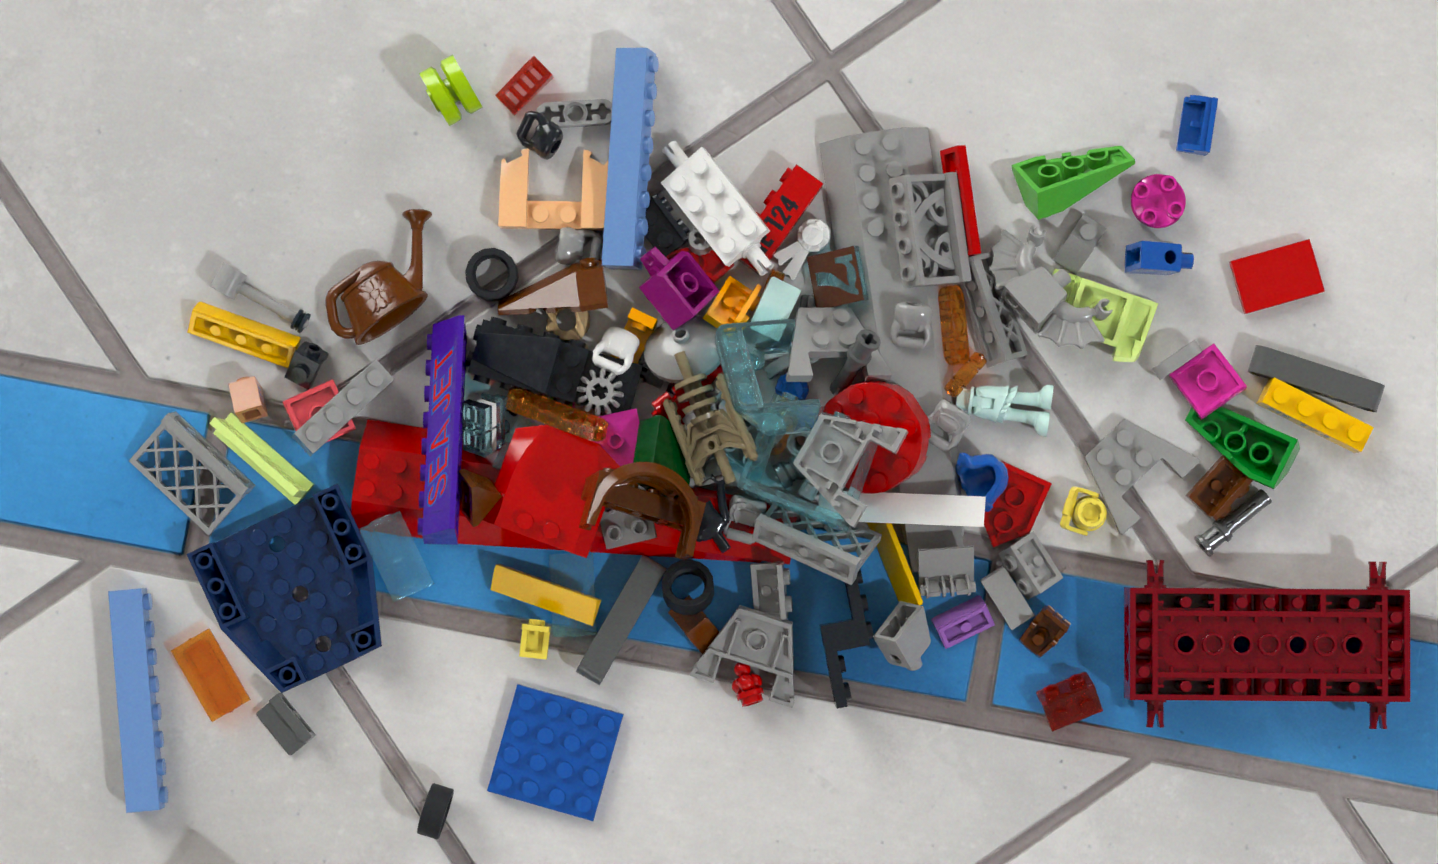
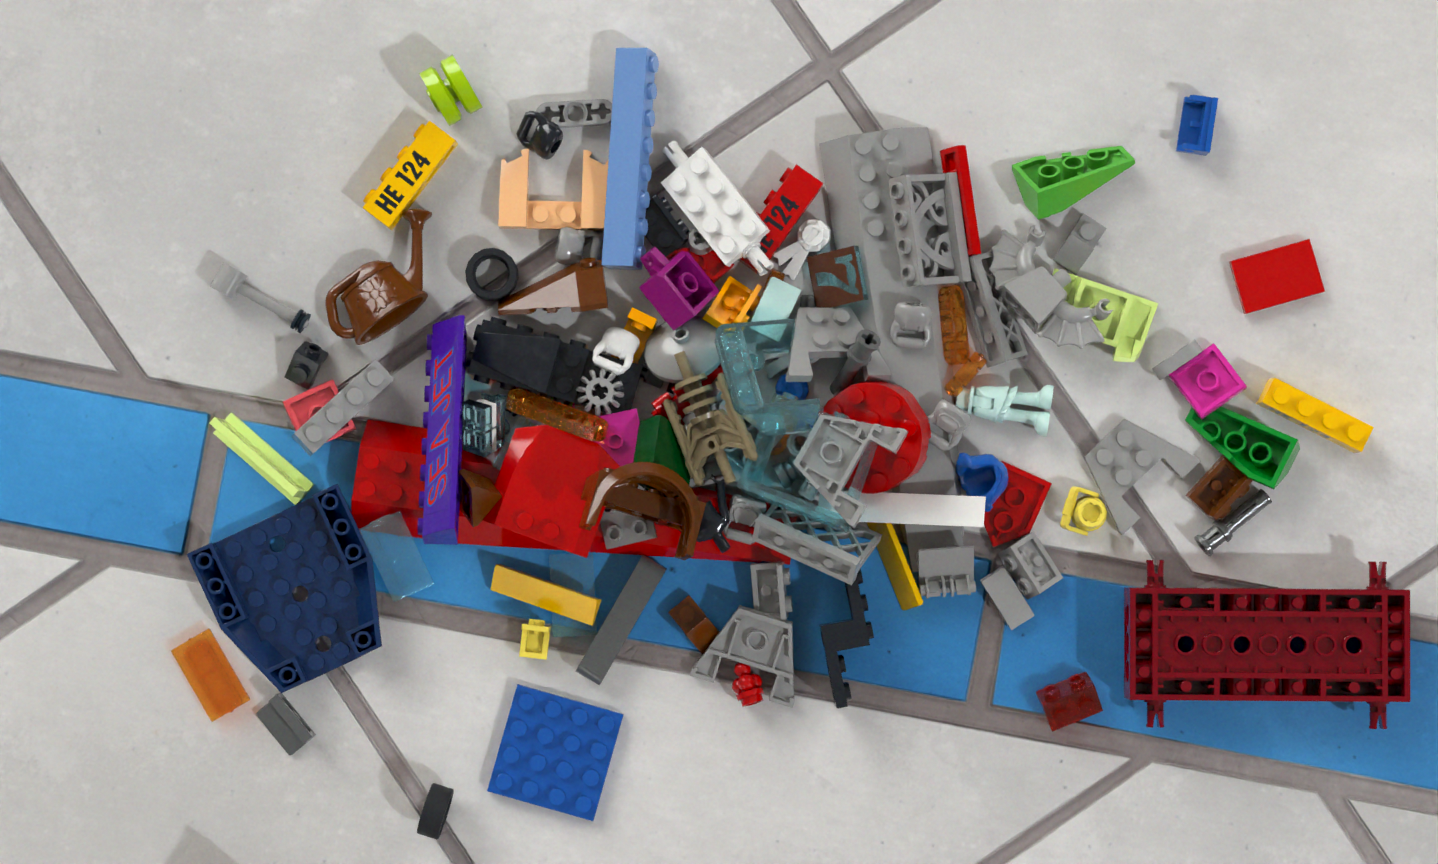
medium blue brick [108,588,168,813] -> none
light grey fence [129,411,256,535] -> none
yellow slope [187,302,301,368] -> none
brick [228,376,268,423] -> none
clear red slope [495,56,554,116] -> none
tan piece [546,307,591,341] -> none
black tyre [662,559,714,615] -> none
light grey torso [873,601,931,671] -> none
medium lavender slope [931,595,995,649] -> none
reddish brown hand [1019,605,1071,658] -> none
blue torso [1124,241,1194,275] -> none
dark pink dish [1131,174,1186,228] -> none
dark grey beam [1248,345,1385,412] -> none
none -> yellow brick [363,120,458,230]

